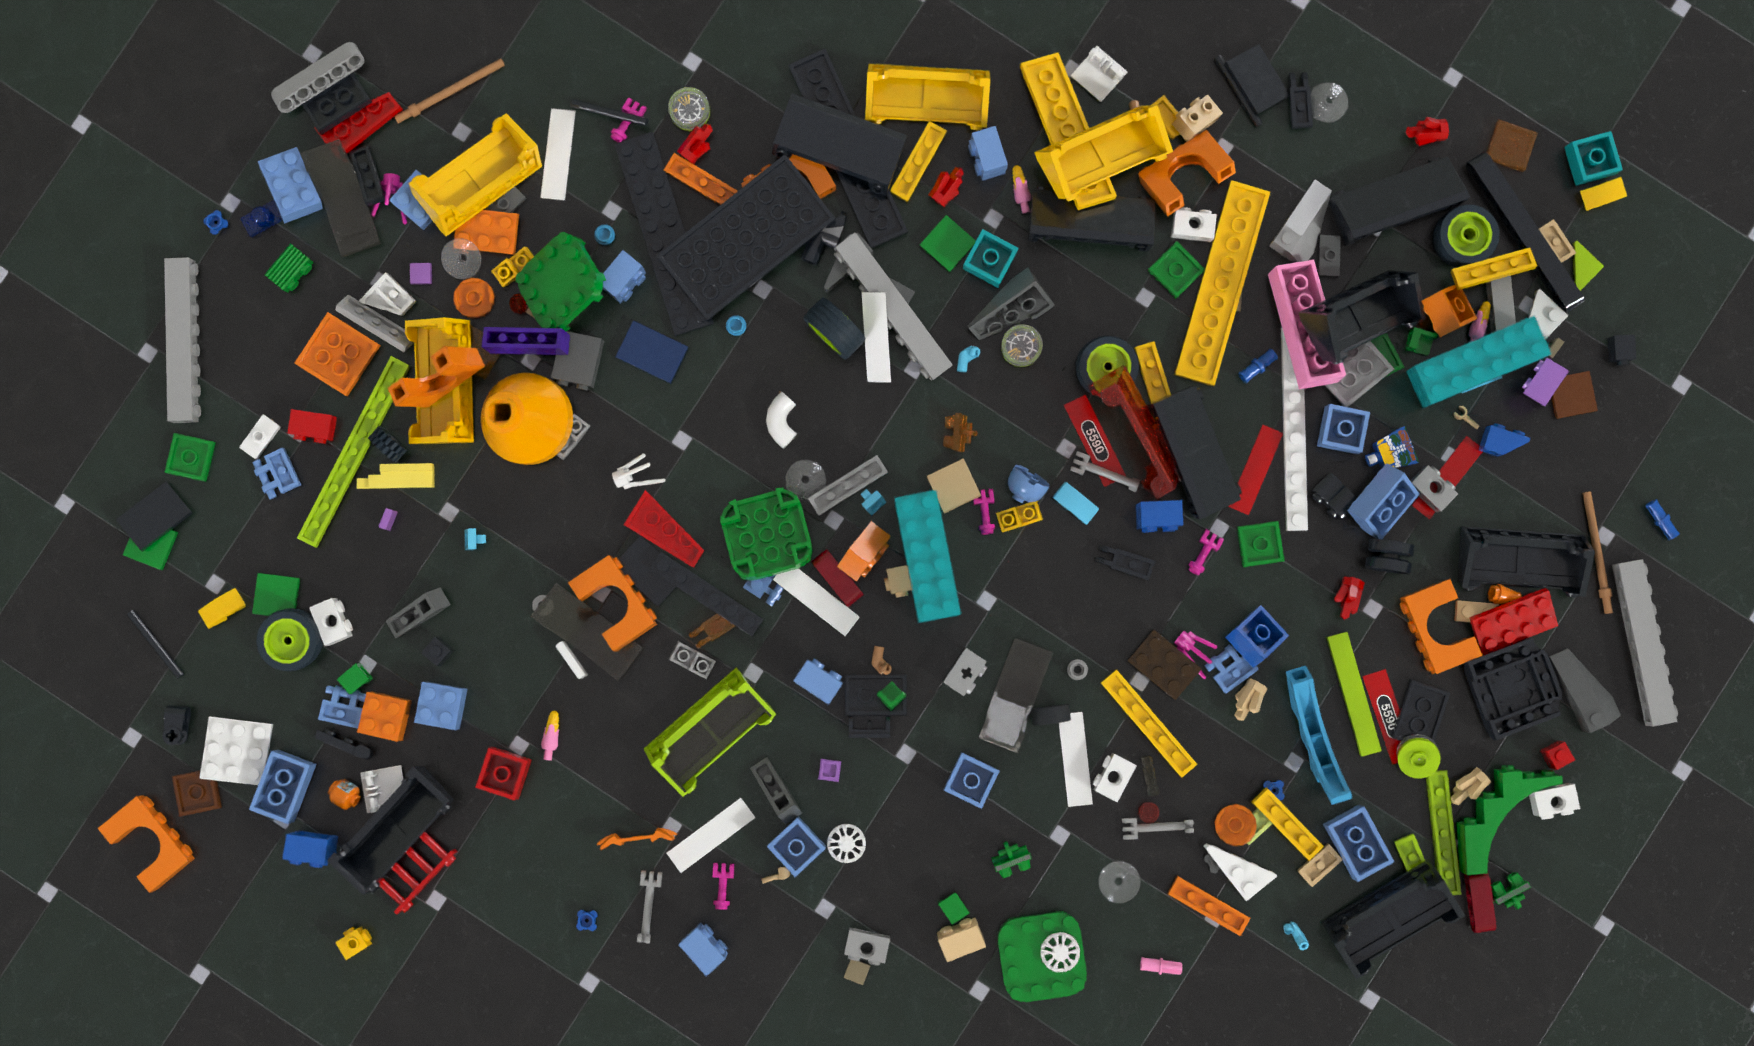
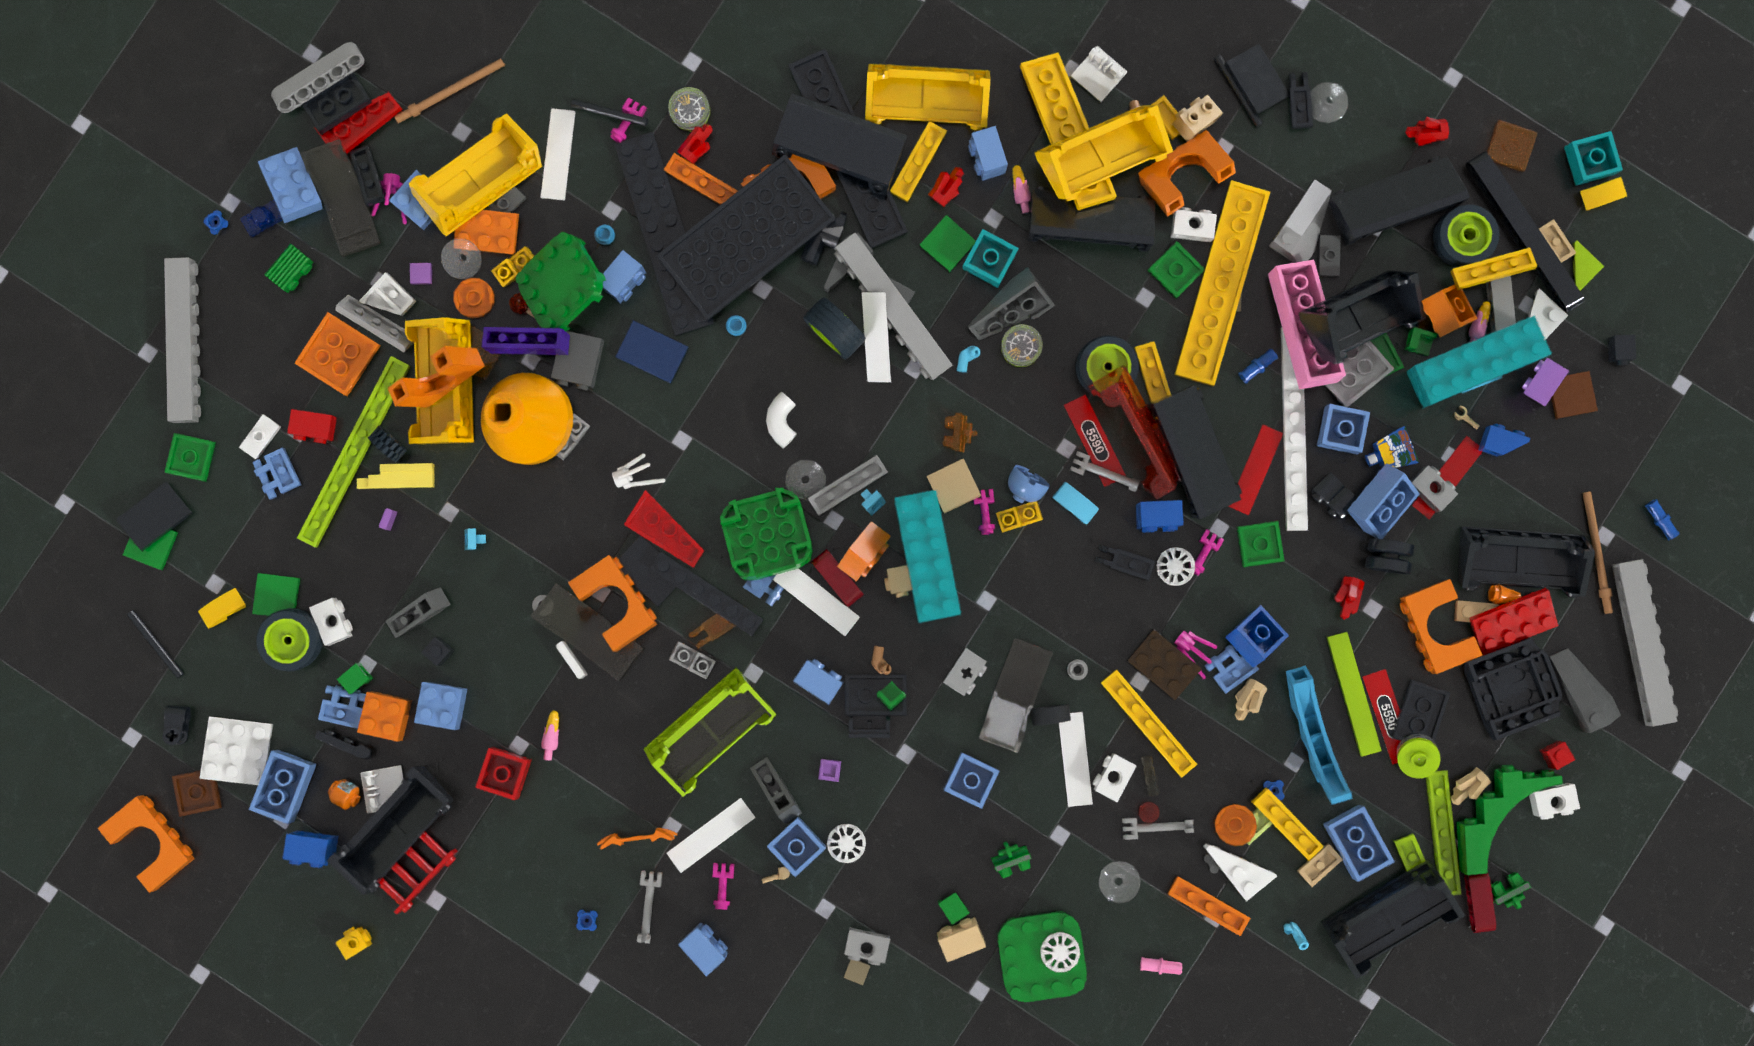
dark tan tile [1543,338,1564,360] -> none
none -> white wheel [1156,547,1195,586]

